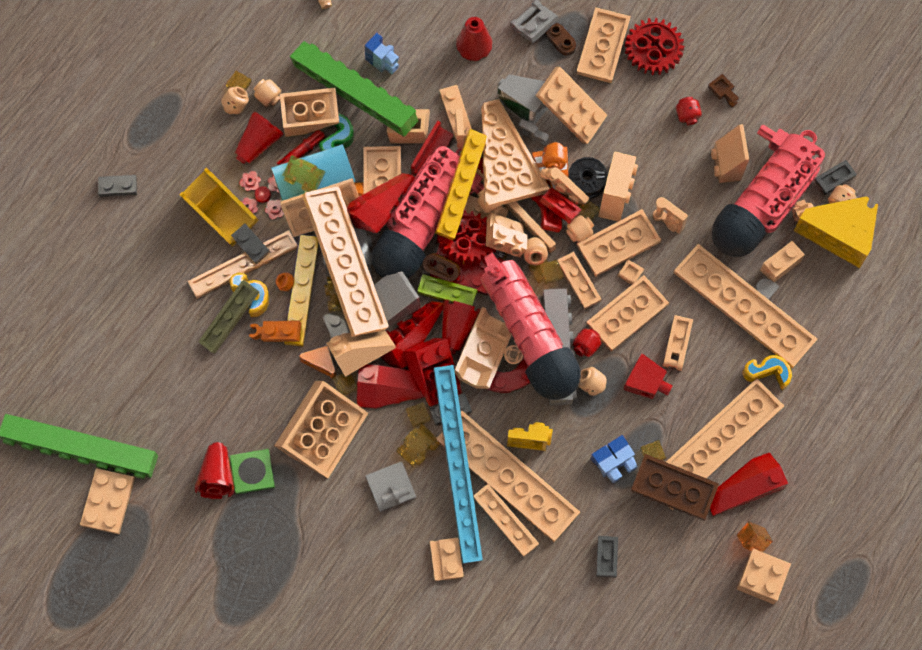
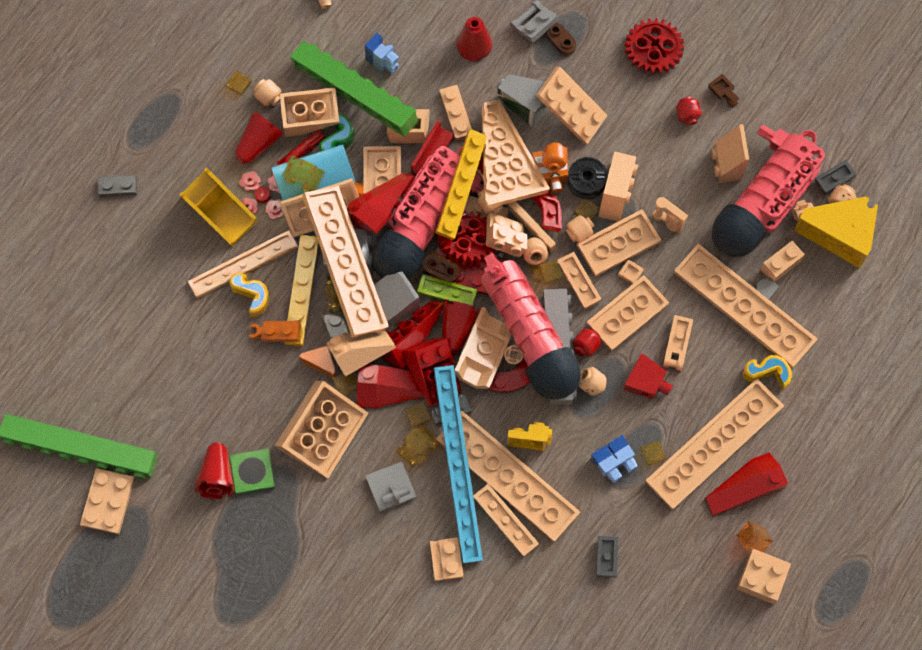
olive plate [198,280,260,354] -> none
light nougat head [221,87,249,114] -> none
dark grey plate [231,223,270,264] -> none
orange plate [276,272,294,292] -> none
light nougat tile [455,109,464,149] -> none
light grey plate [518,119,549,146] -> none
light nougat plate [540,167,589,205] -> none
red plate [540,187,582,224] -> none
light nougat plate [576,7,631,83] -> none
reddish brown plate [631,454,719,521] -> none

